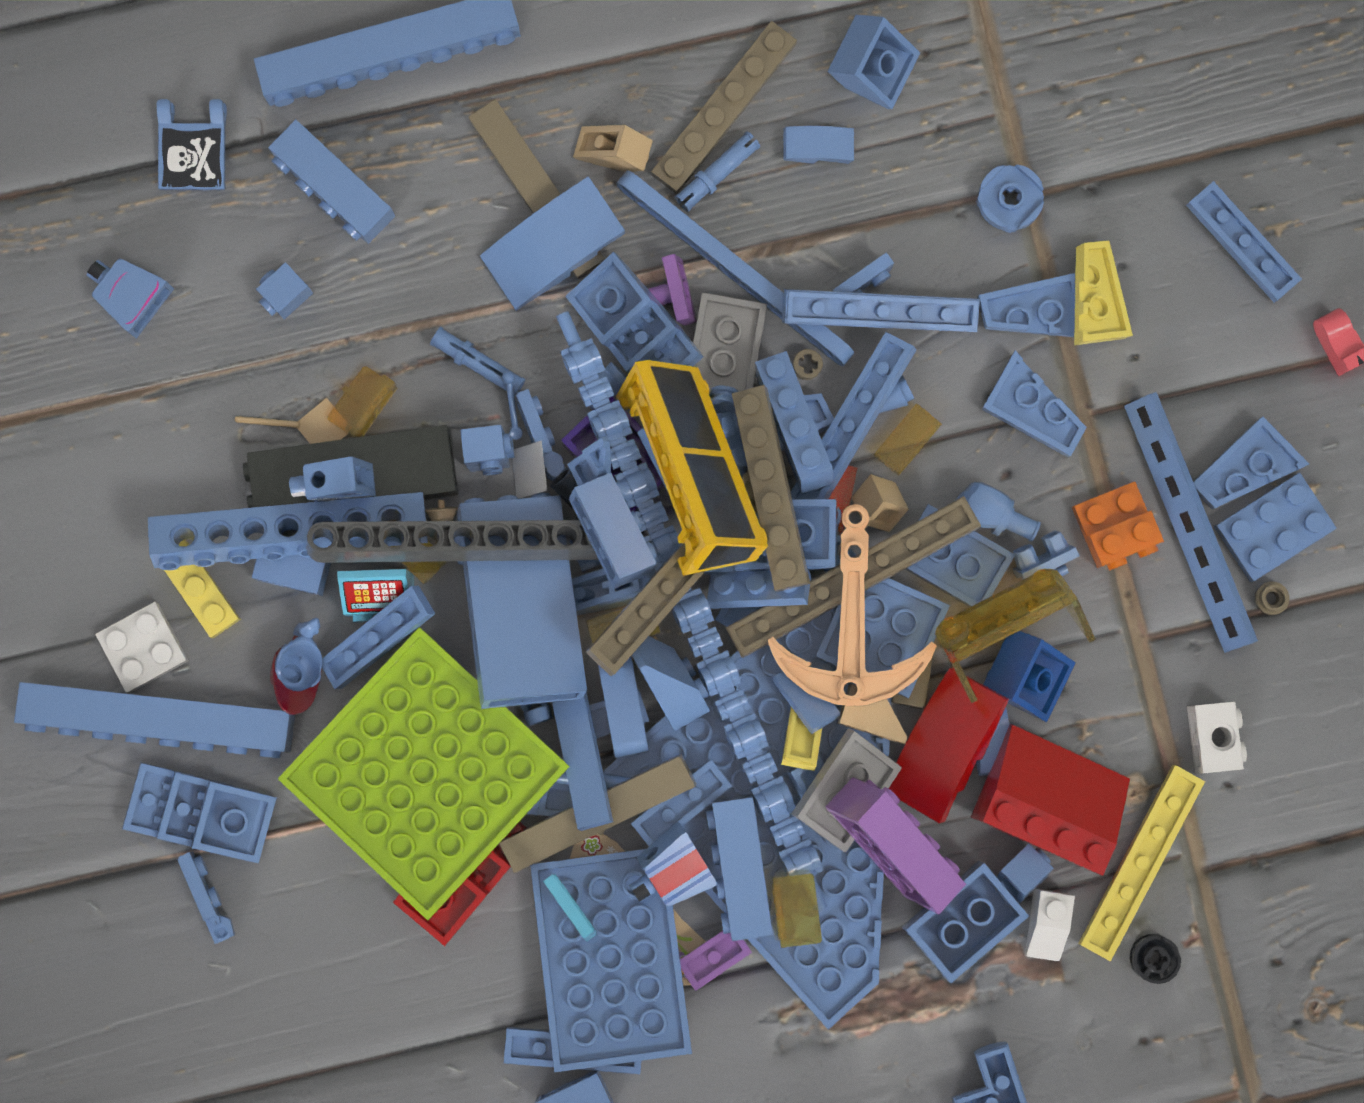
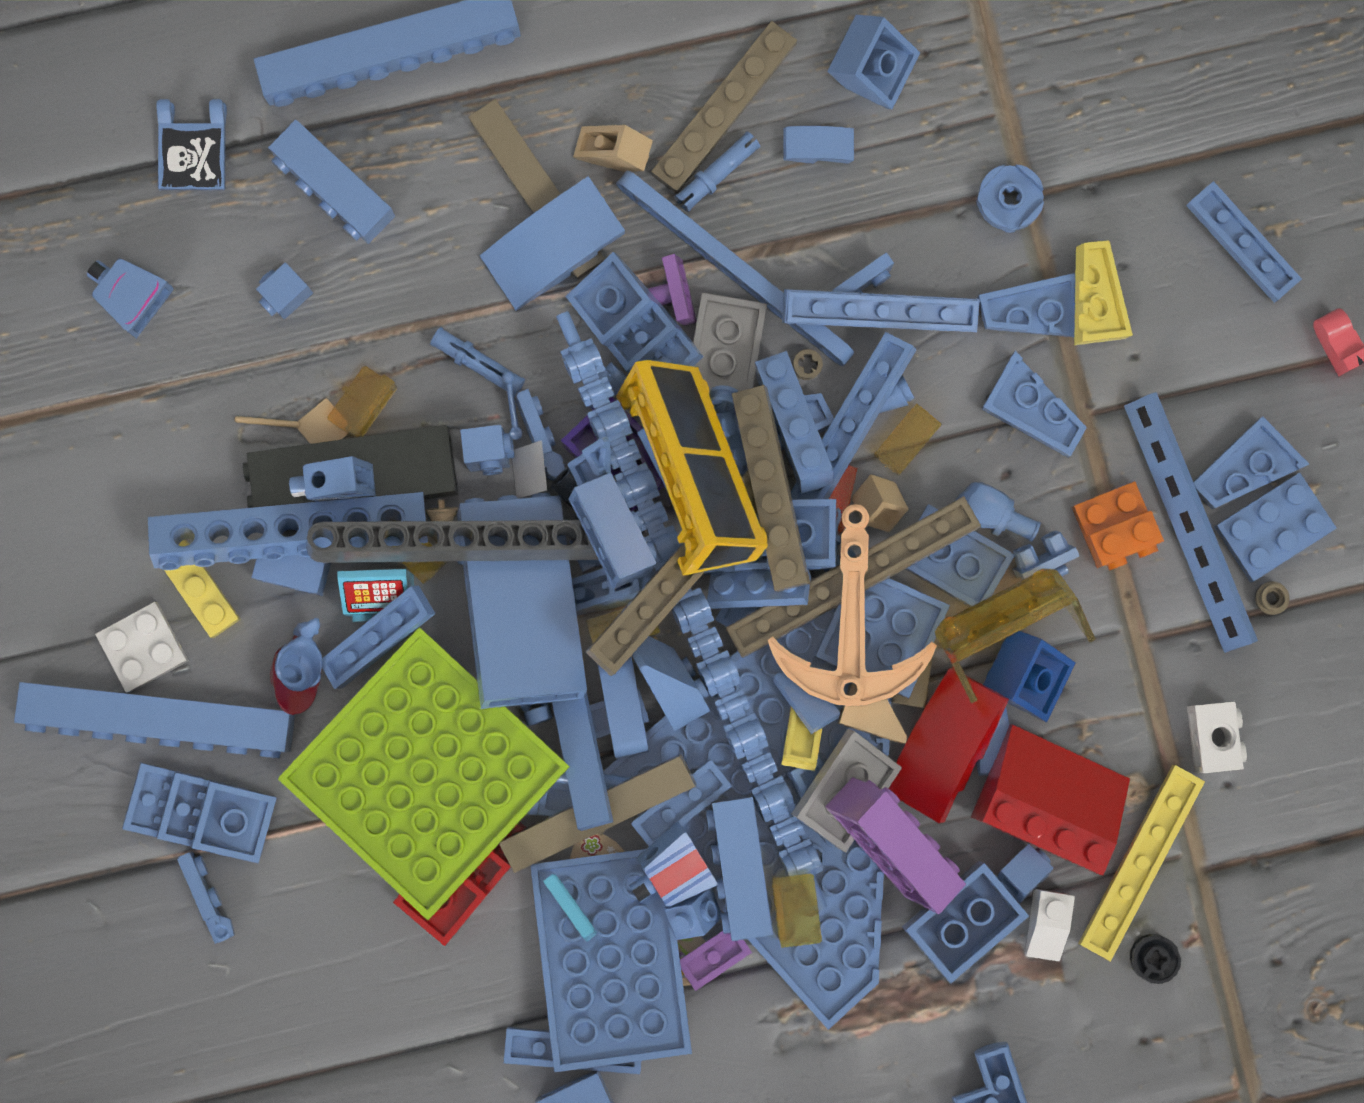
none -> medium blue brick [664,888,722,940]

